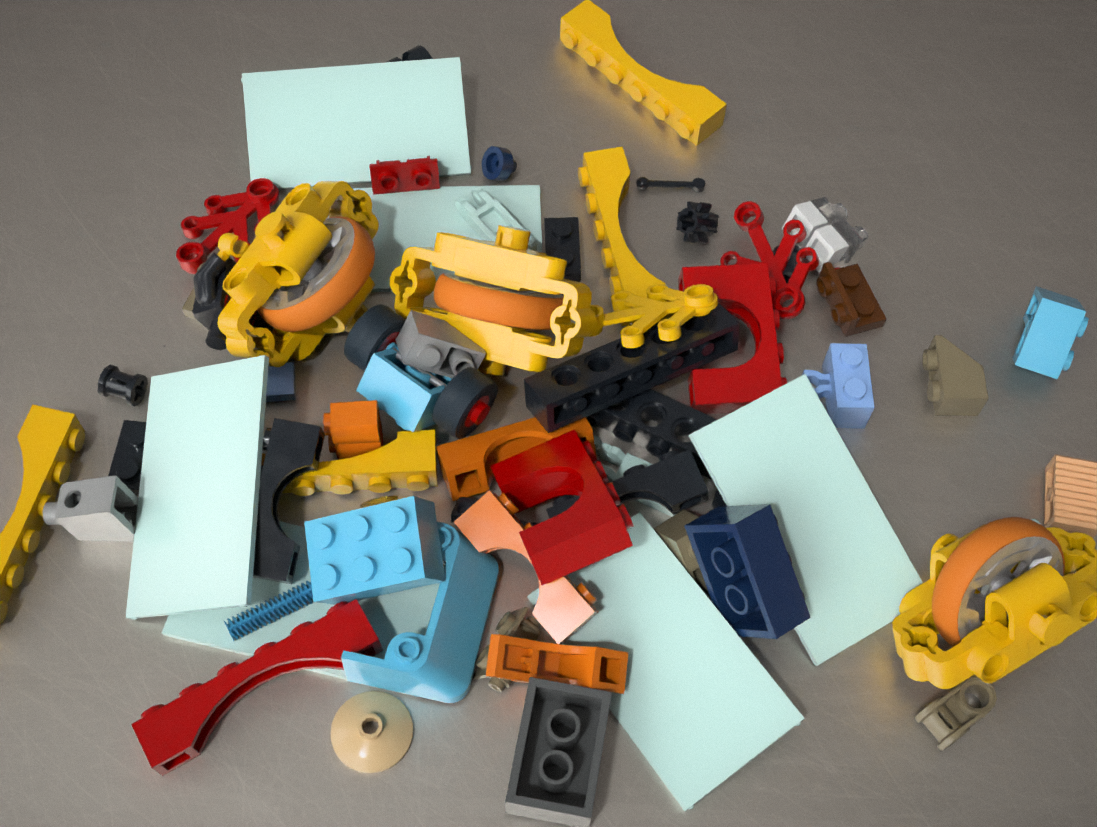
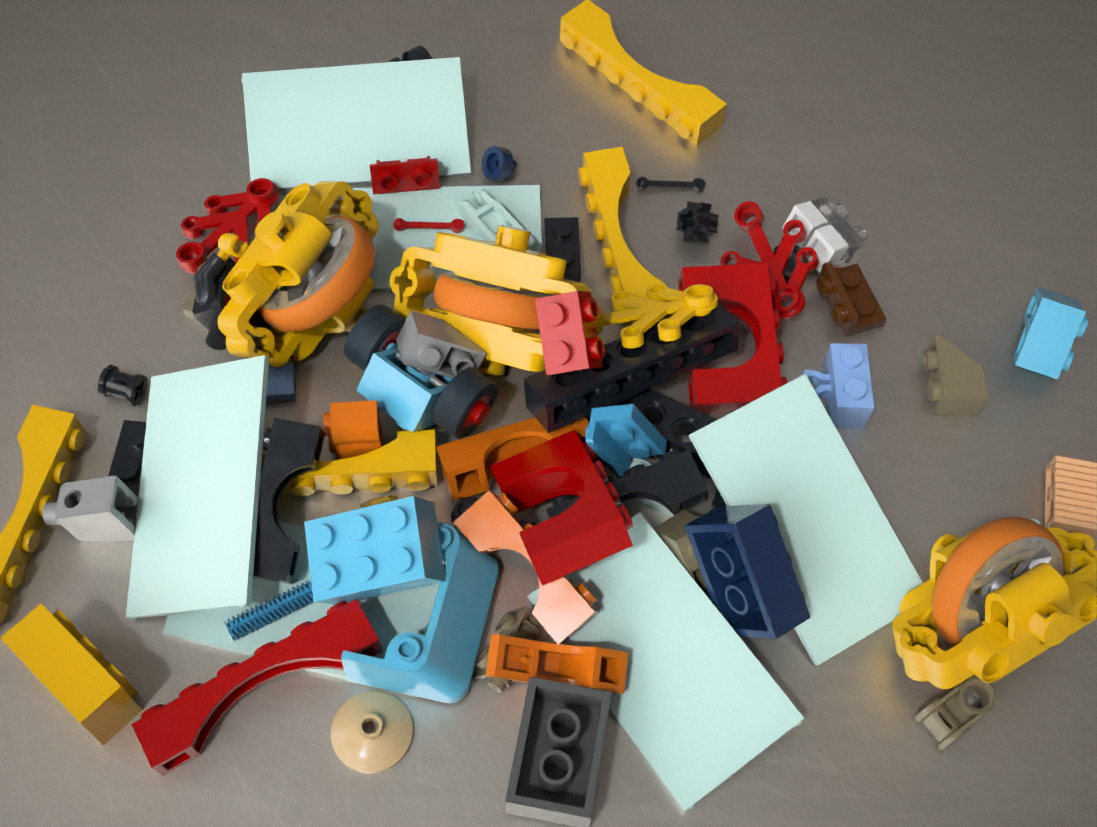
none -> yellow piece [0,603,142,746]
none -> red hinge [393,218,464,234]
none -> bracket [535,291,605,375]
none -> dark azure bracket [585,404,667,476]

